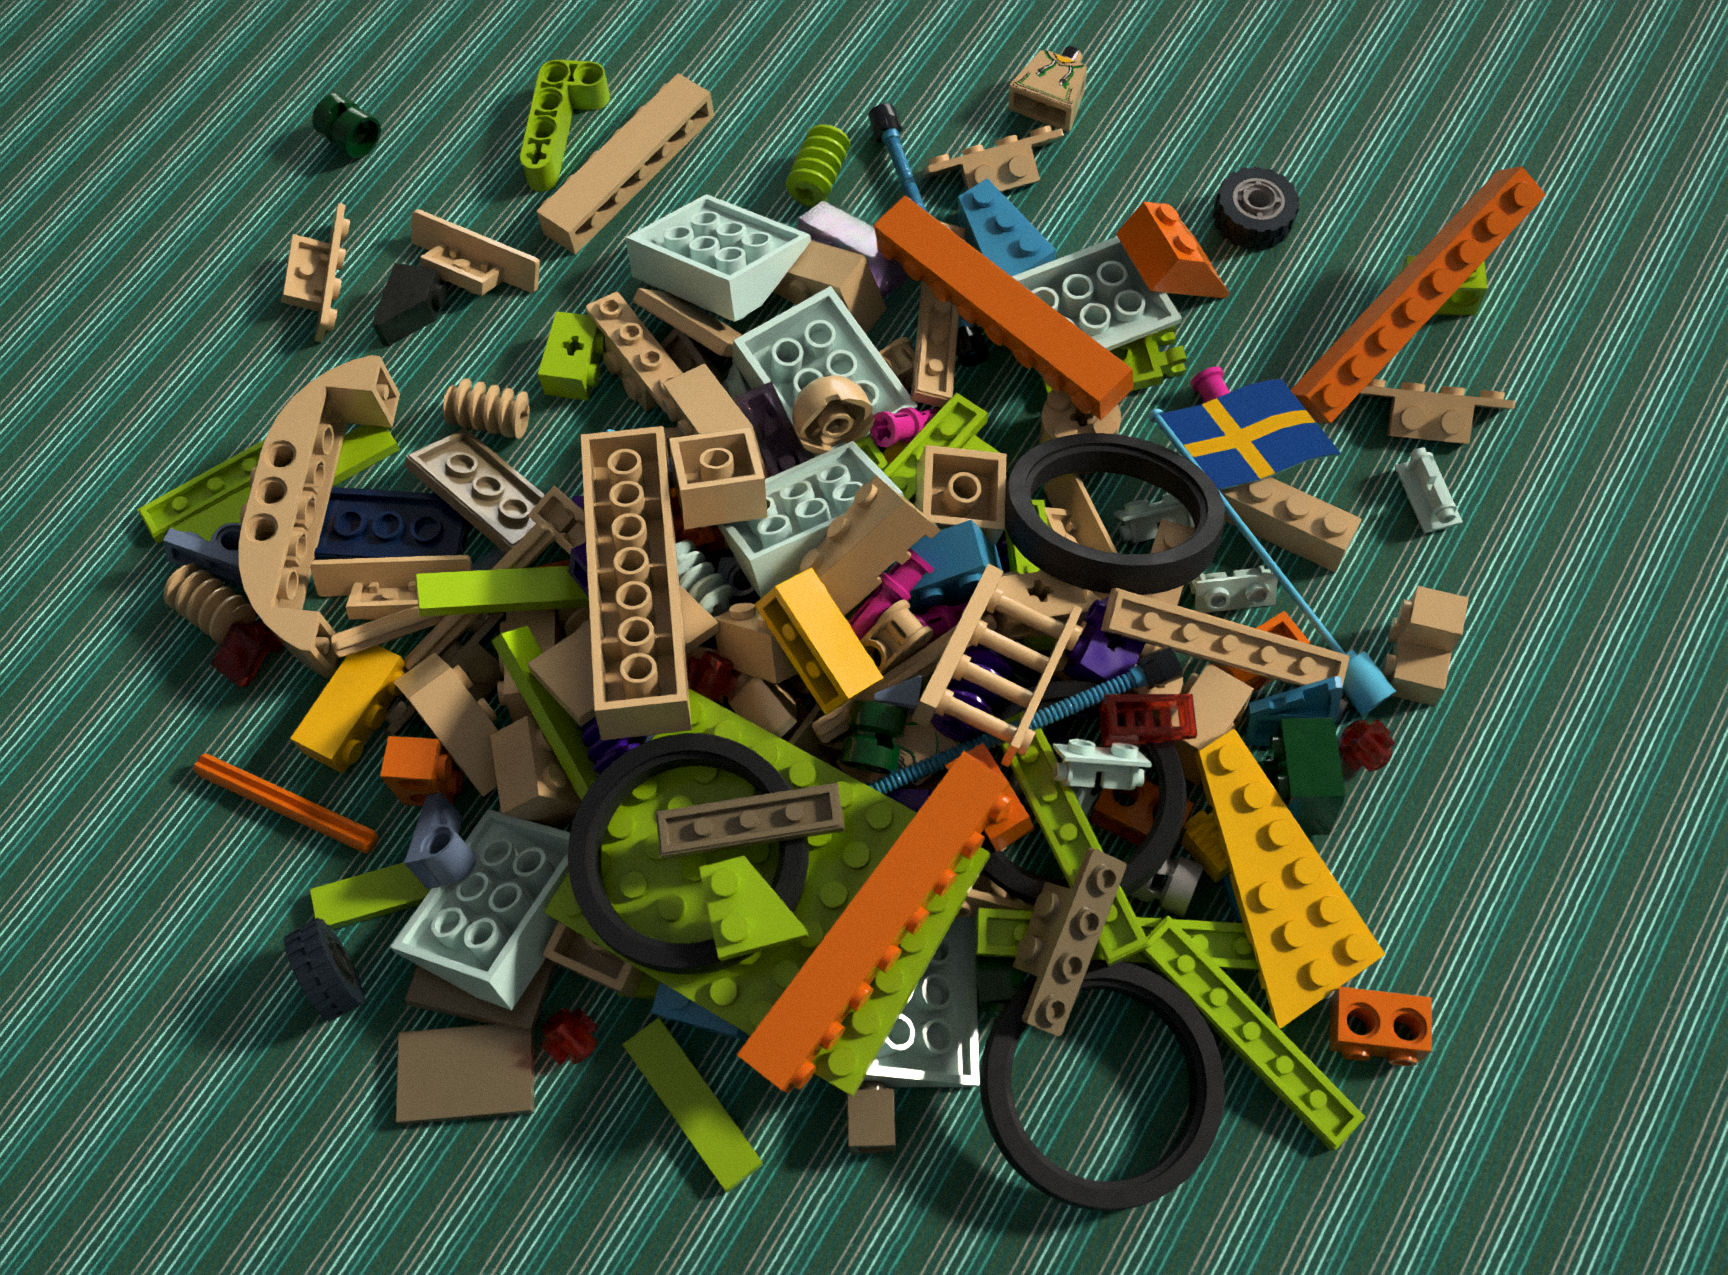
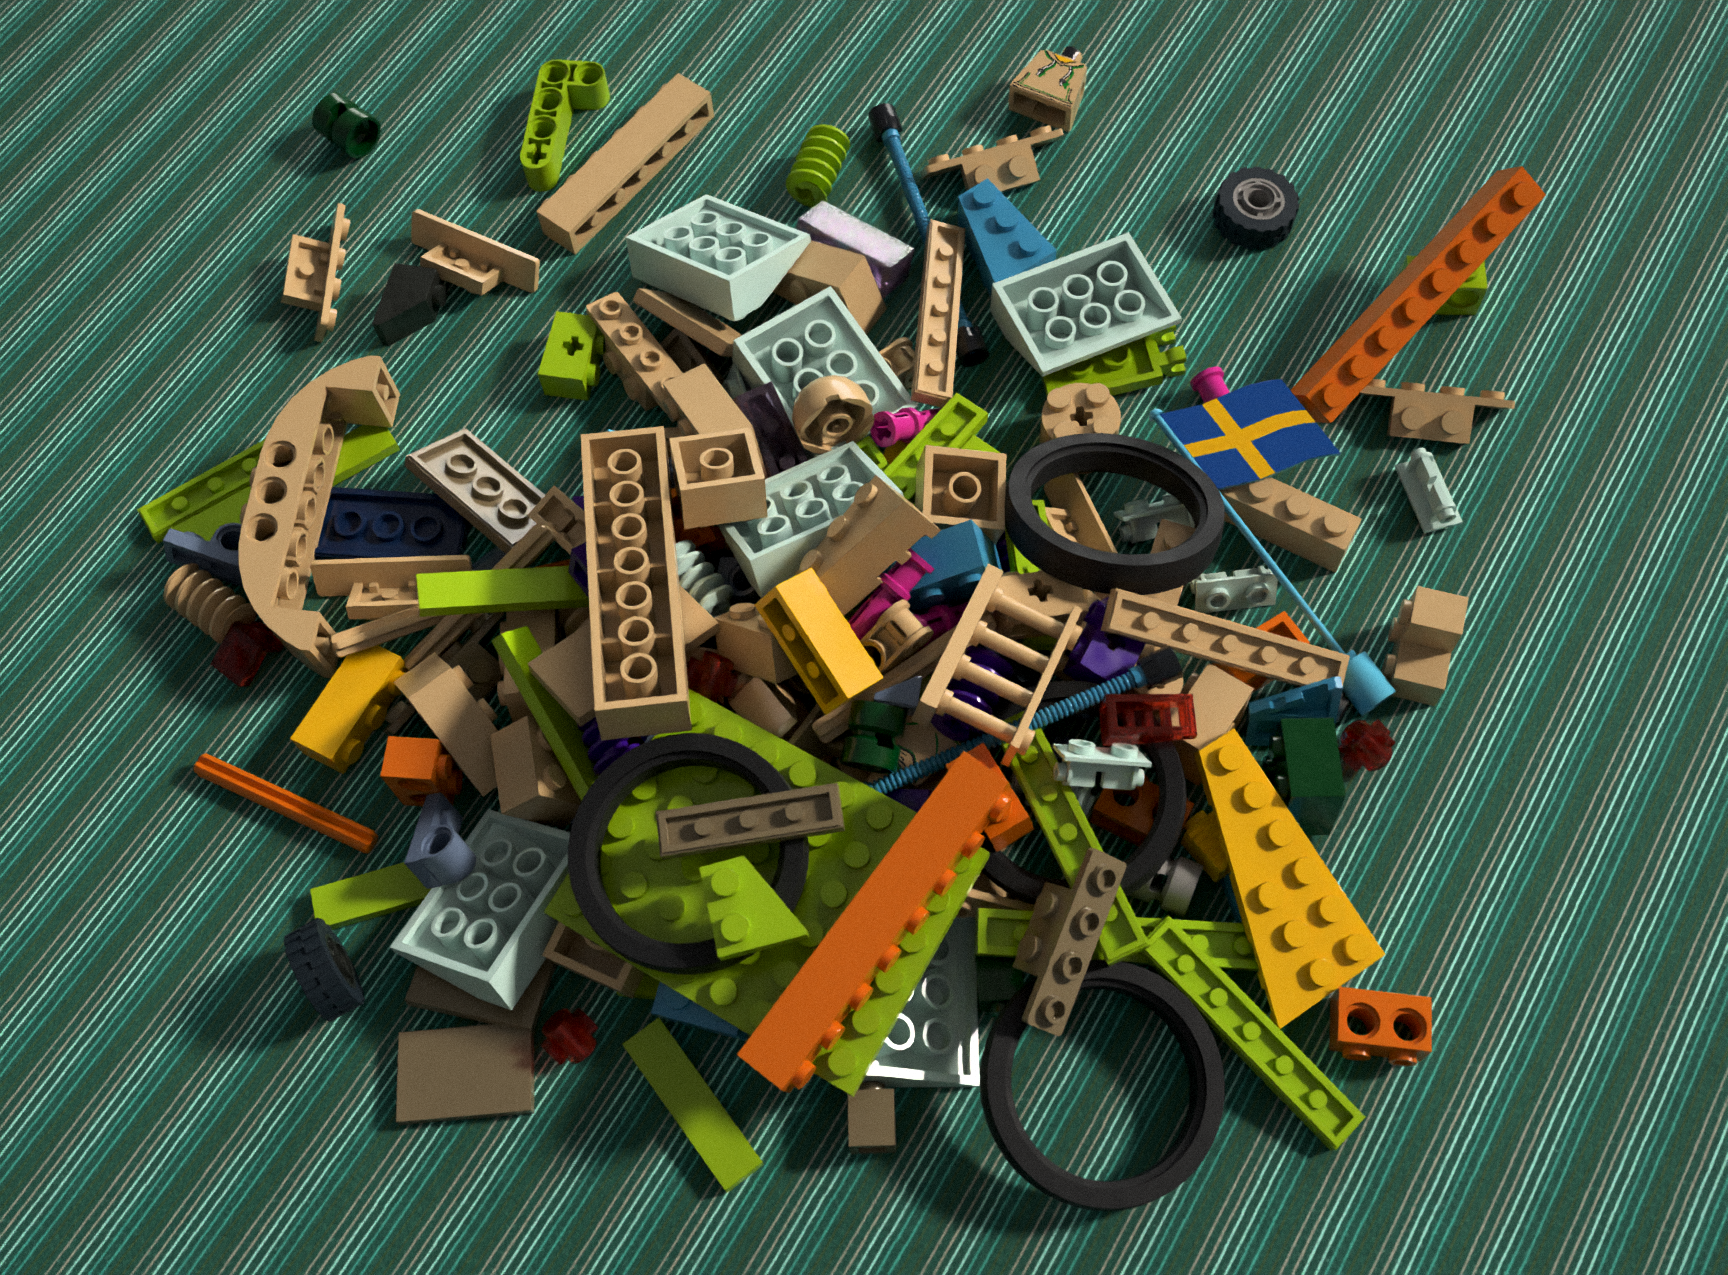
tan piece [443,378,530,440] -> none
orange brick [873,195,1133,420] -> none
orange slope [1116,201,1230,298] -> none

